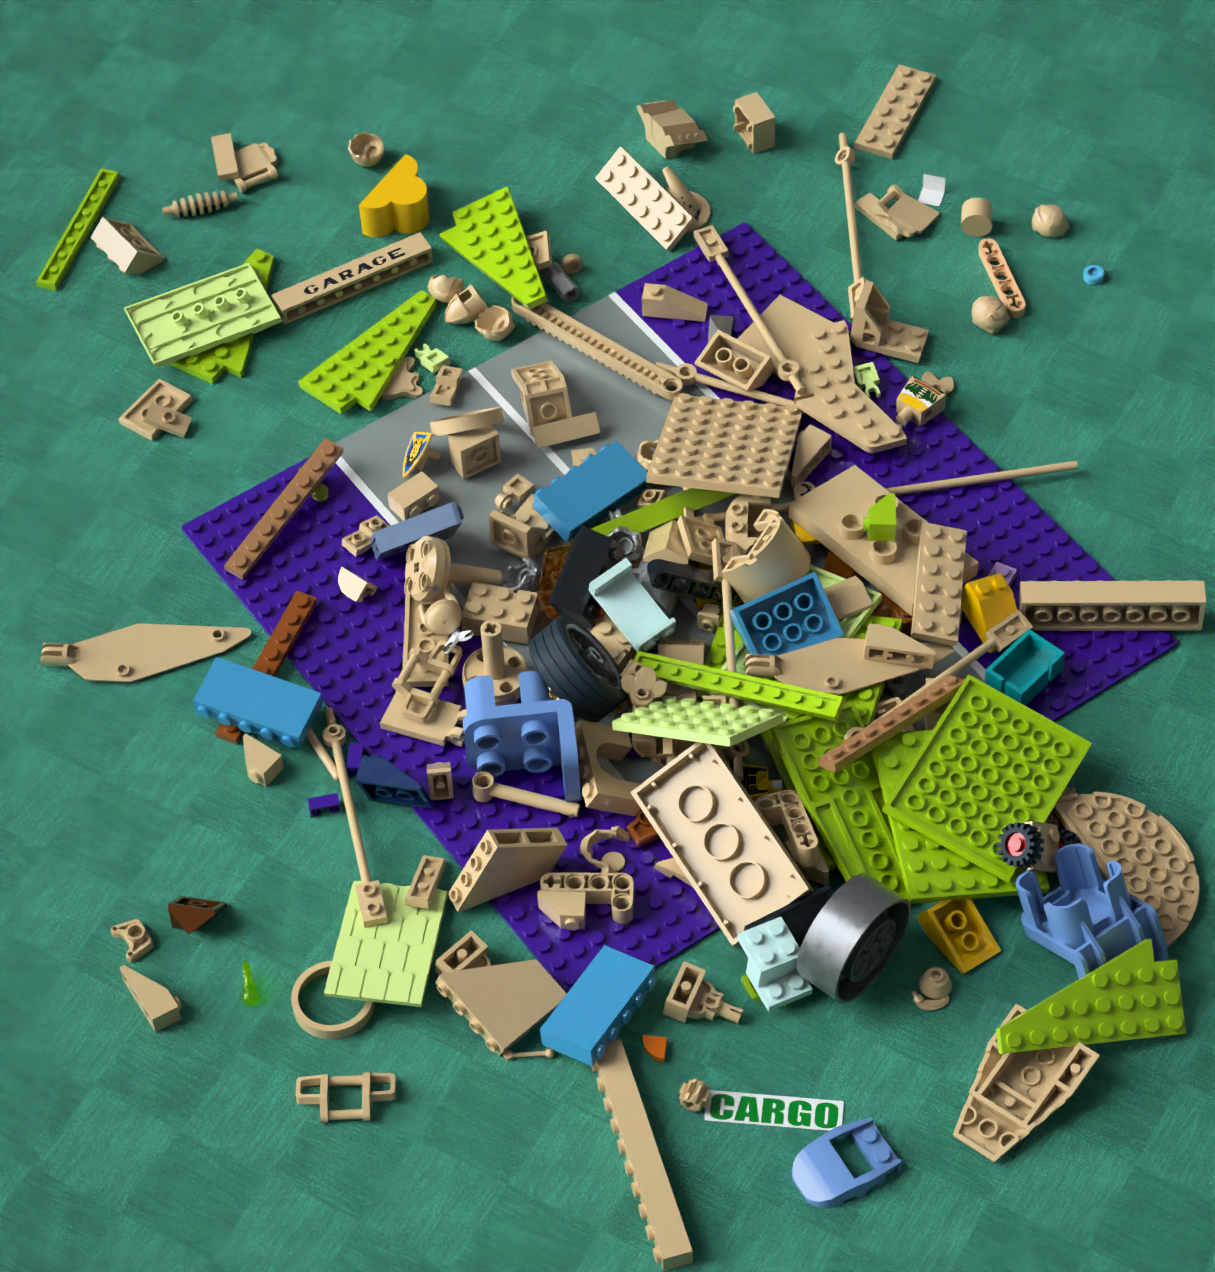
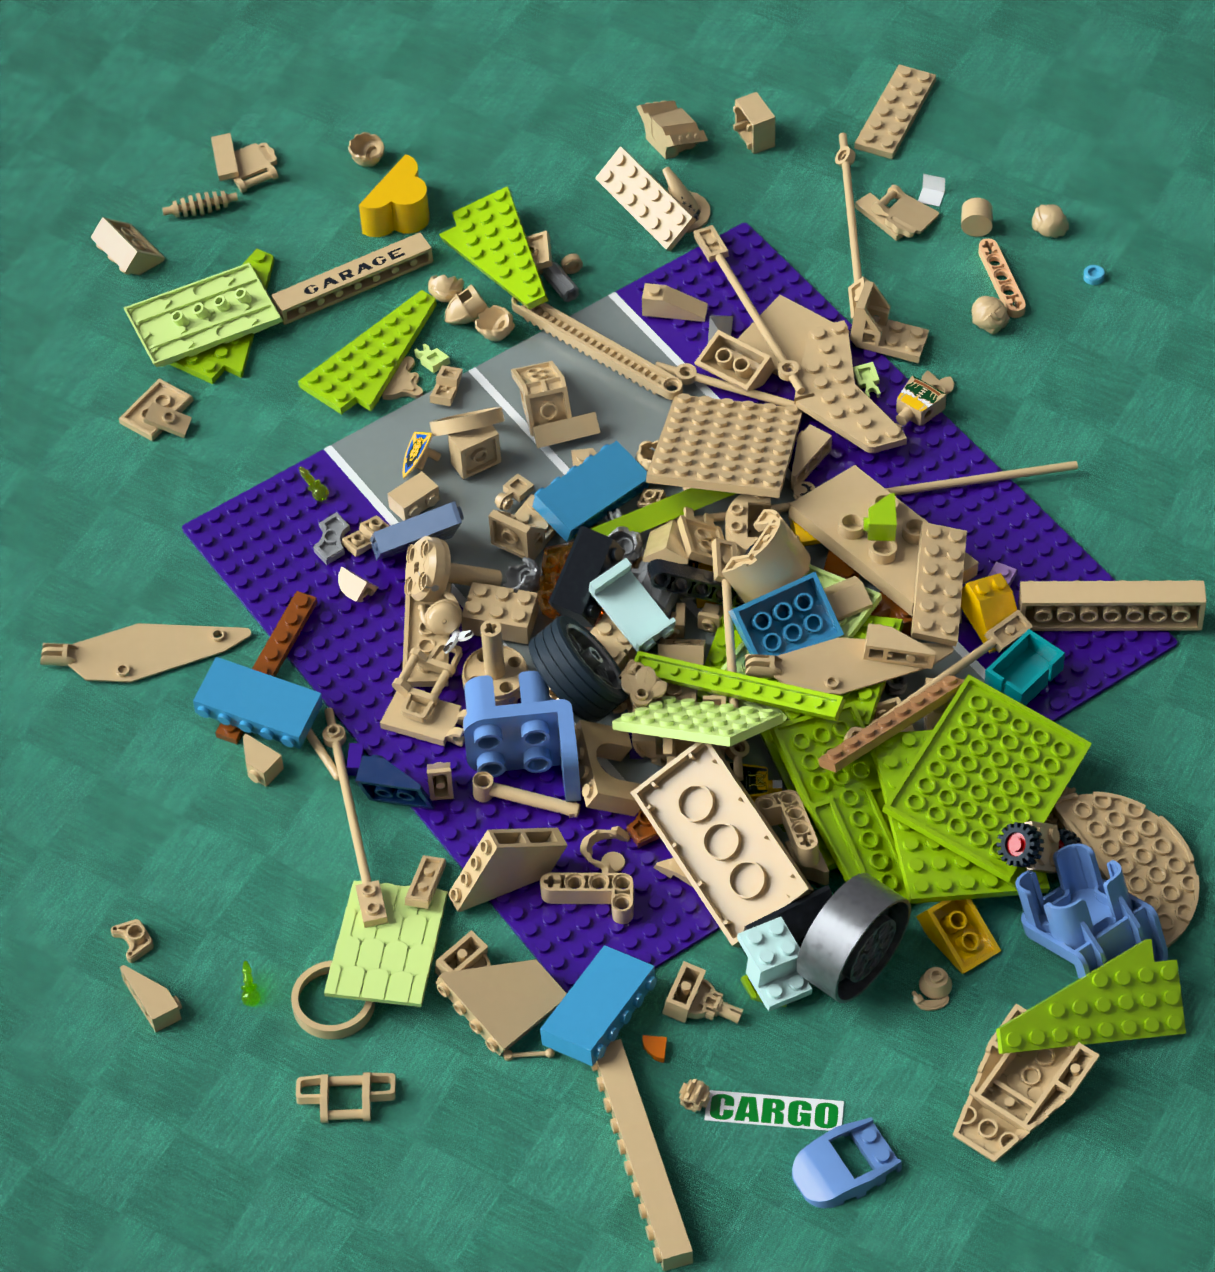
lime tile [36,168,120,291] -> none
reddish brown slope [168,896,227,935] -> none
medium nougat plate [224,438,344,580] -> none
dark purple piece [307,793,341,818] -> none
tan slope [537,891,587,930] -> none
none -> light grey tile [313,512,350,565]
none -> tan bracket [667,603,686,639]

